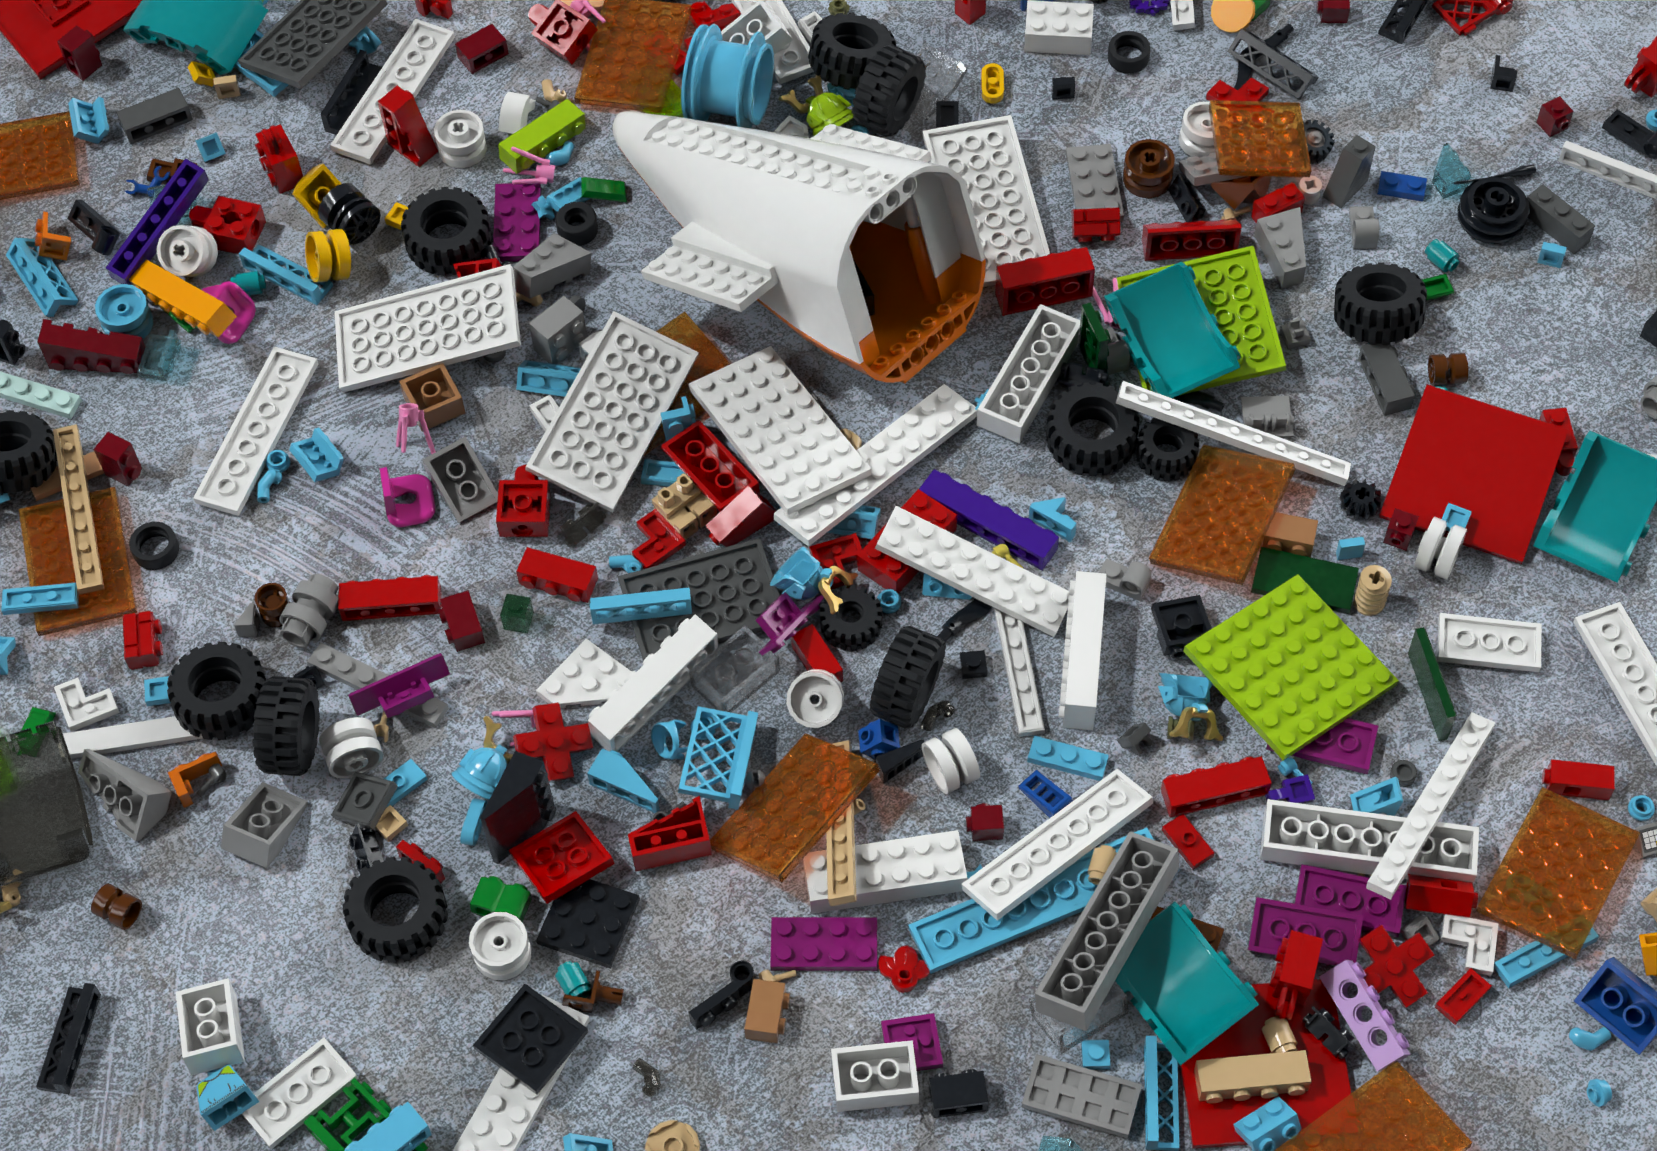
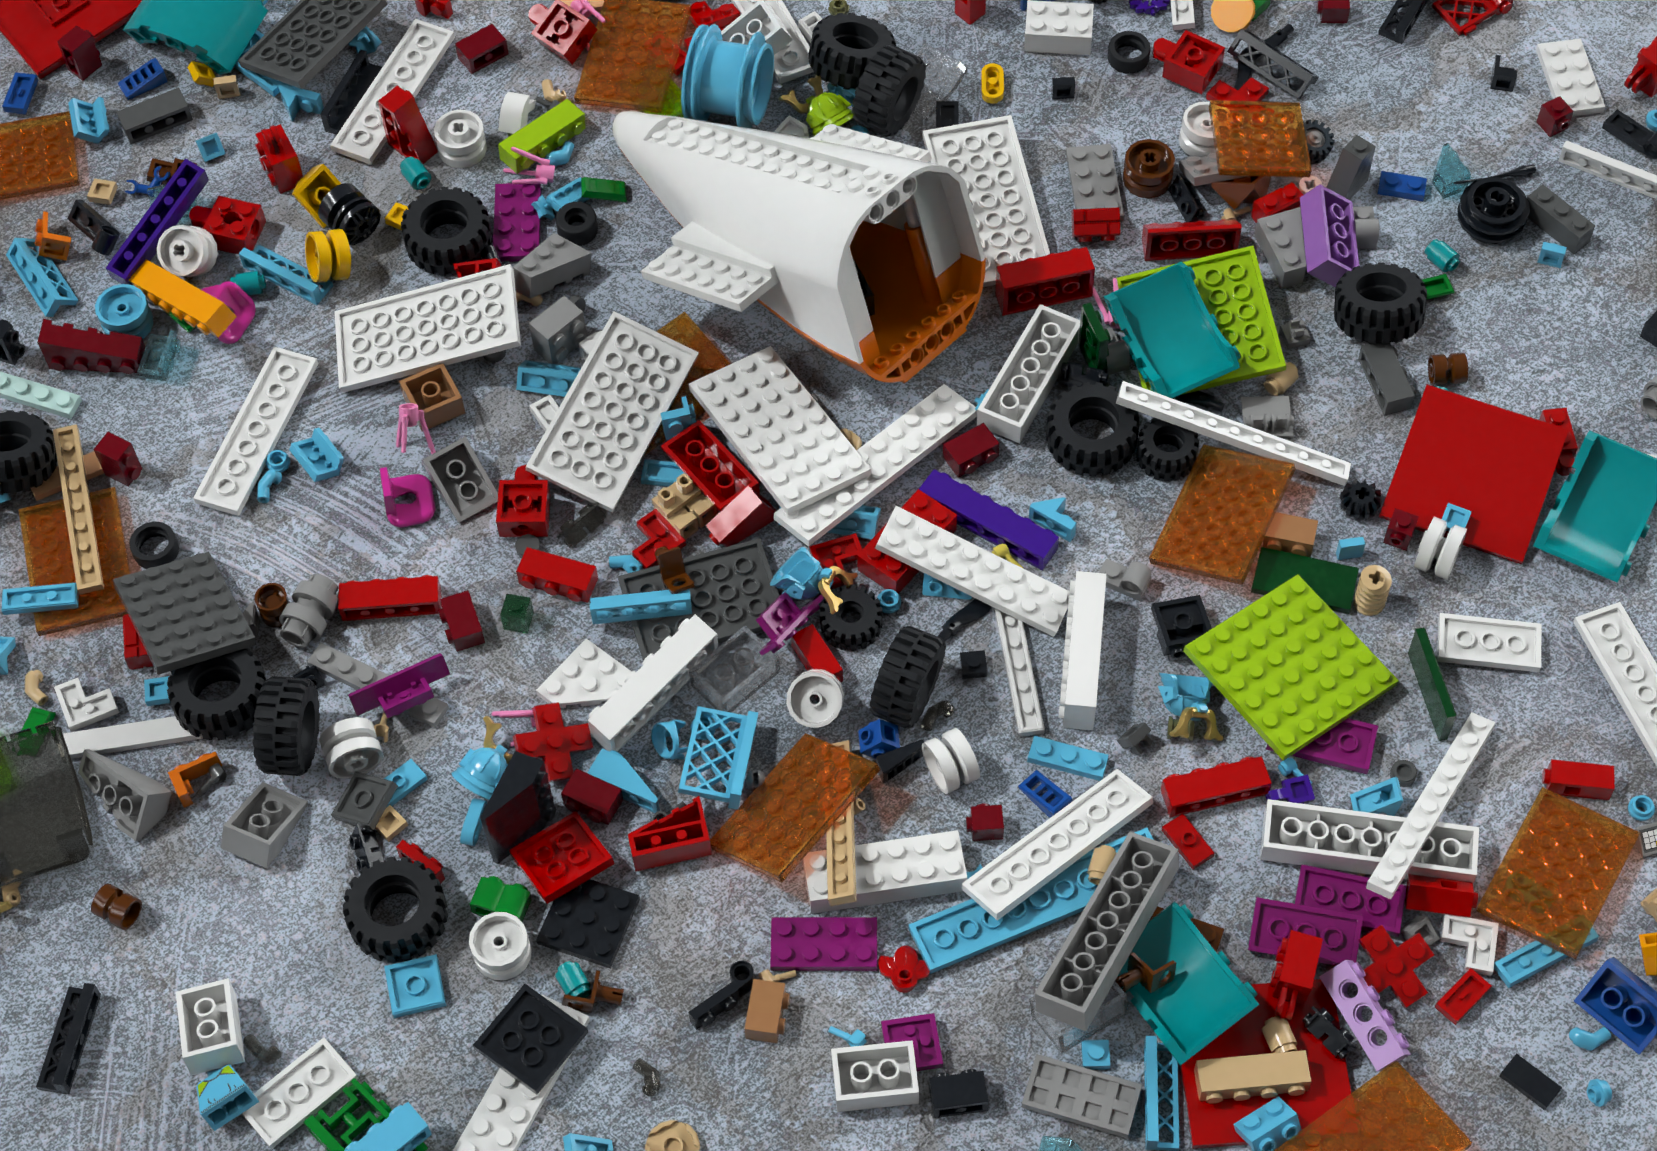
none -> blue plate [2,72,39,115]
none -> tan arm [25,670,48,706]
none -> tan plate [87,179,118,205]
none -> dark grey plate [113,551,256,675]
none -> blue slope [118,58,168,100]
none -> clear smoke arm [243,1034,282,1064]
none -> medium azure slope [278,82,324,121]
none -> medium azure tile [384,954,447,1018]
none -> teal brick [400,157,431,190]
none -> dark grey tile [515,534,541,558]
none -> dark red brick [561,768,623,825]
none -> reddish brown bracket [655,547,695,594]
none -> medium azure hand [828,1026,867,1047]
none -> dark red brick [943,423,1000,478]
none -> reddish brown bracket [1114,952,1177,993]
none -> red brick [1152,30,1225,95]
none -> tan brick [1263,362,1299,396]
none -> medium lavender brick [1300,184,1359,287]
none -> black tile [1499,1053,1562,1110]
none -> white plate [1536,38,1605,117]

